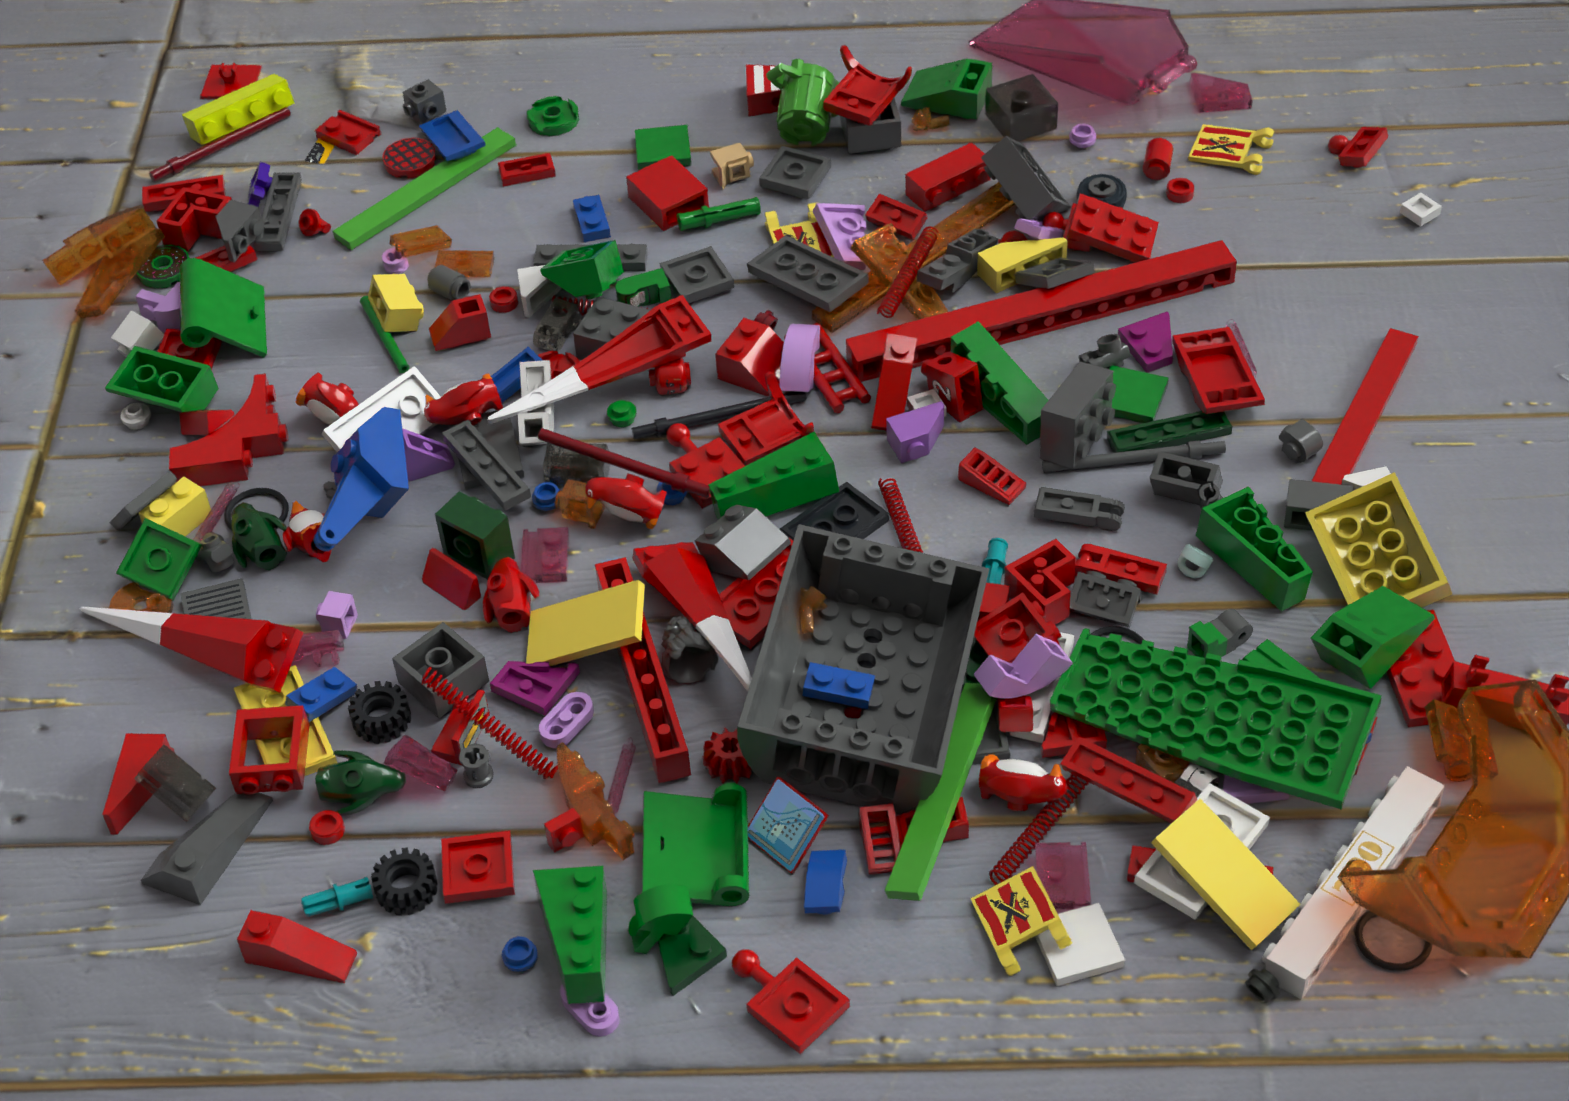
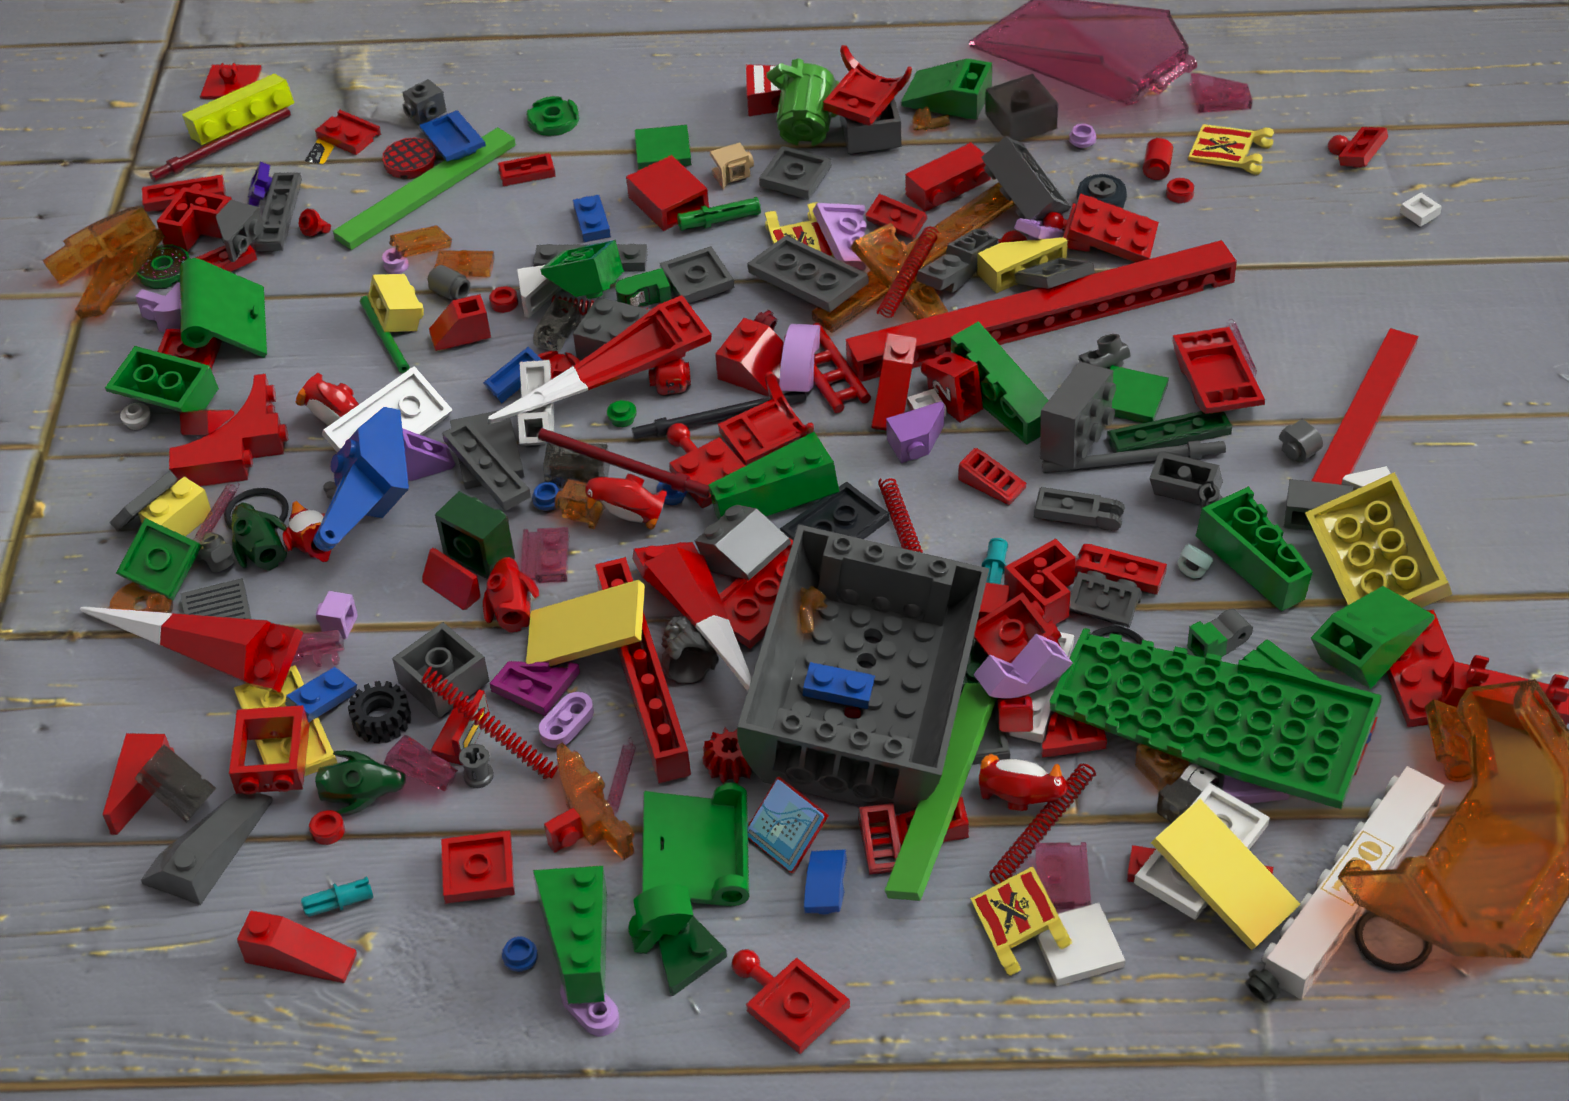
white brick [111,310,164,357] -> none
black tyre [371,848,438,916] -> none
red animal [424,374,503,426] -> none
red plate [1060,736,1198,824] -> none
magenta wing [1118,311,1173,373] -> none

